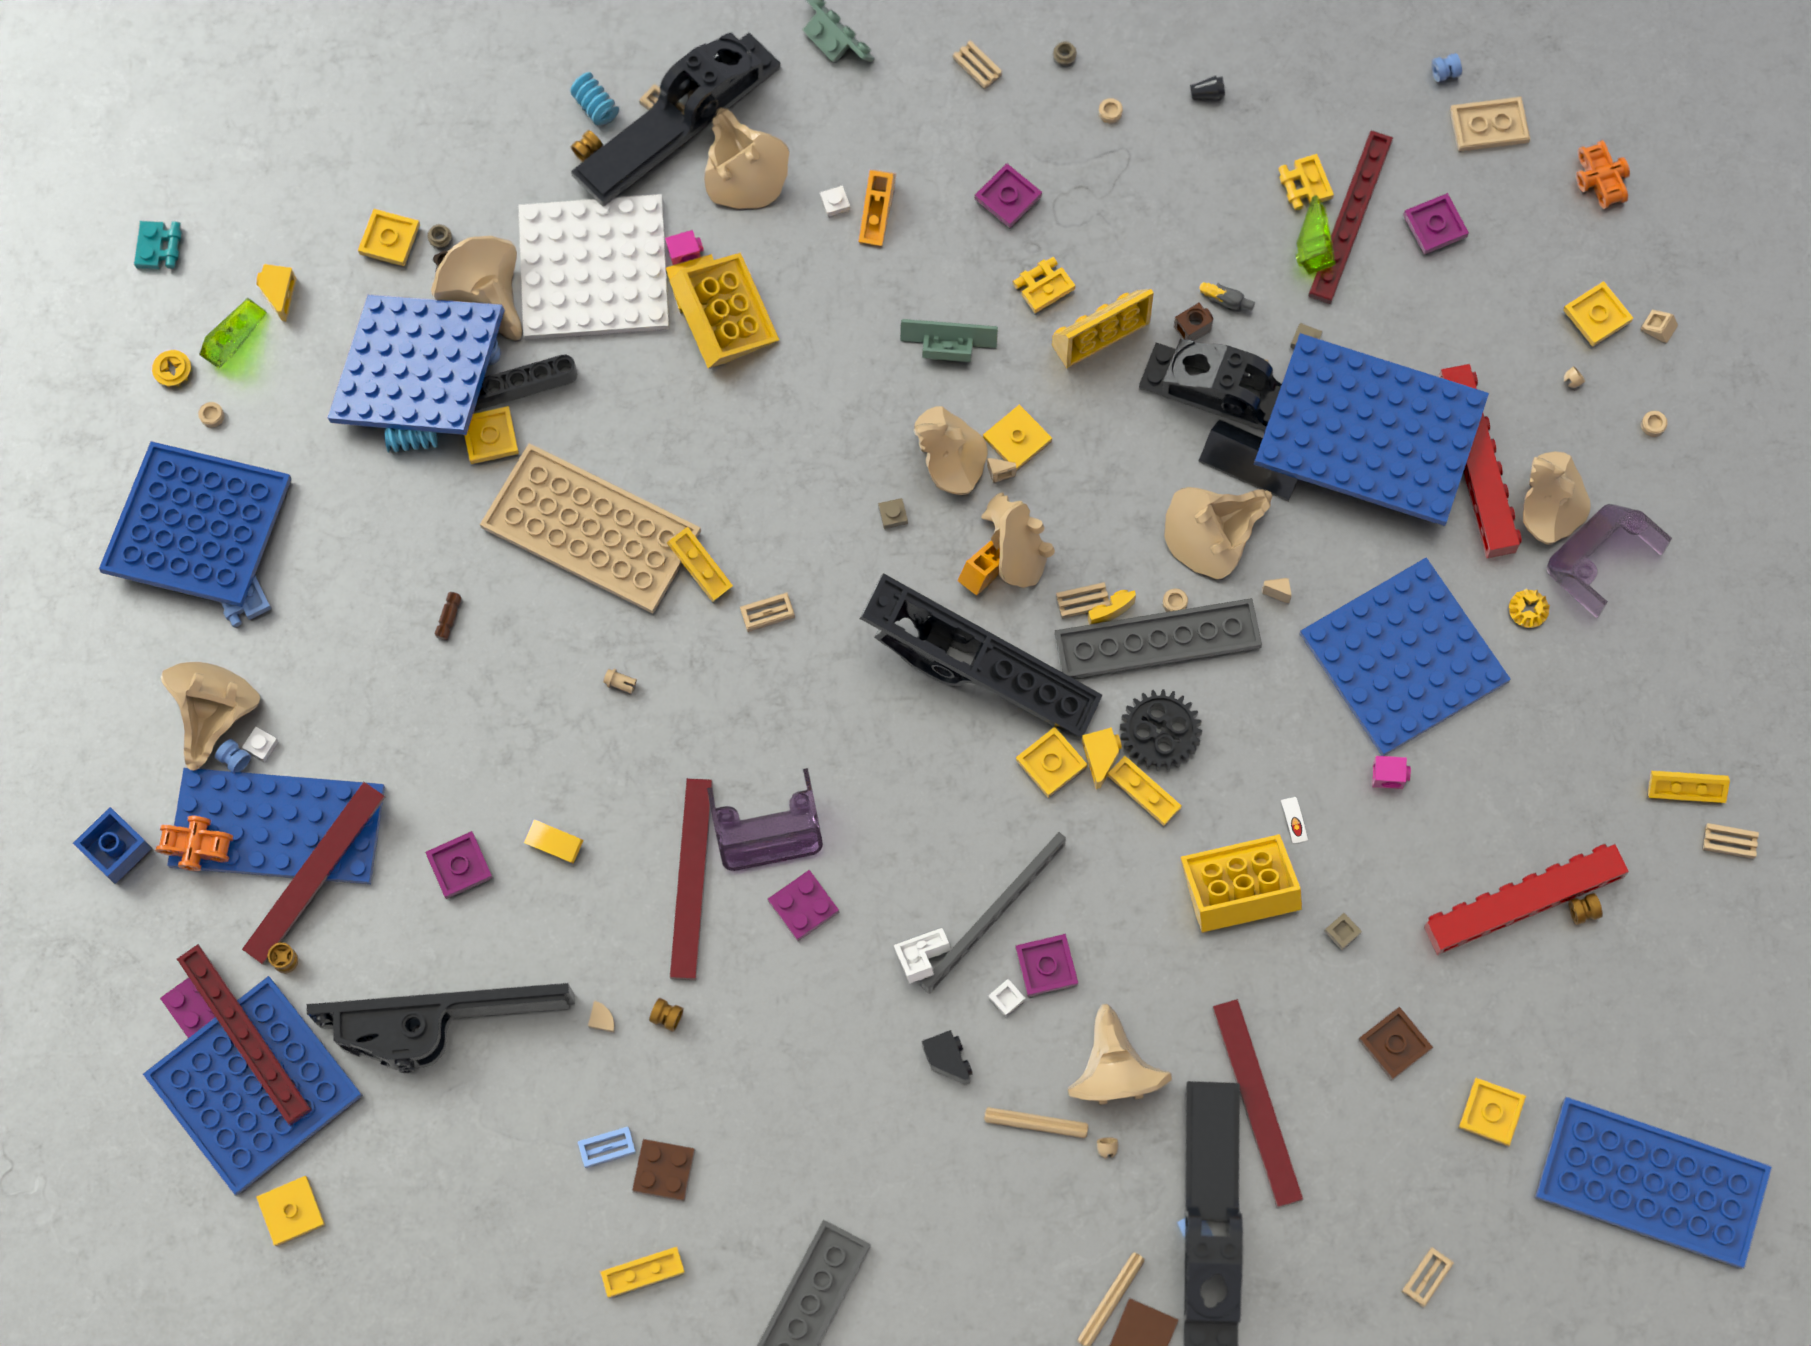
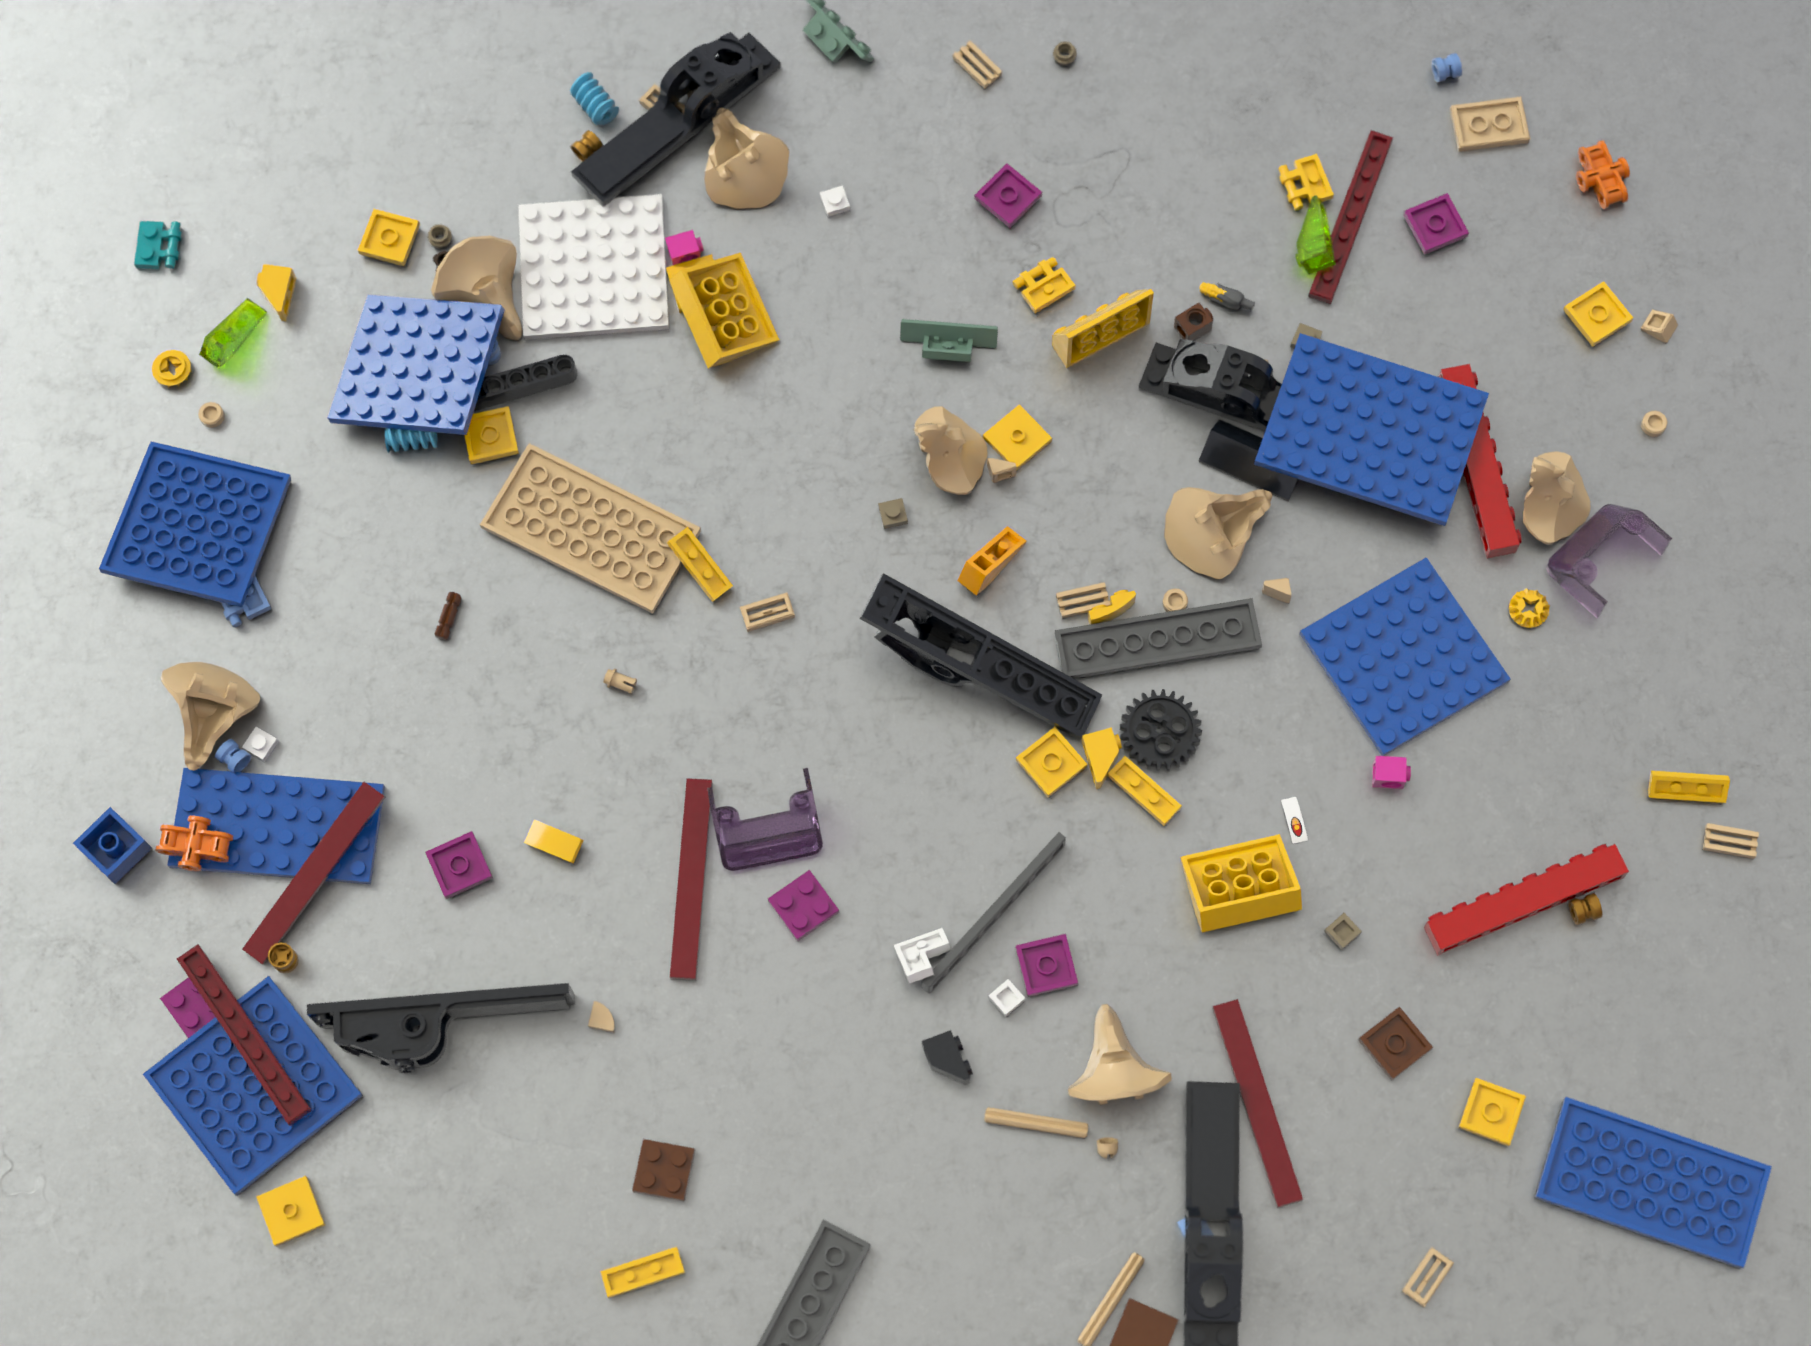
light blue tile [578,1127,636,1168] -> none
pearl gold wheel [649,998,684,1032] -> none
light orange slope [859,169,897,246] -> none
tan animal [981,493,1055,588] -> none
tan tile [1099,98,1123,123] -> none
black cone [1190,75,1226,99] -> none
tan hinge [1564,366,1586,388] -> none

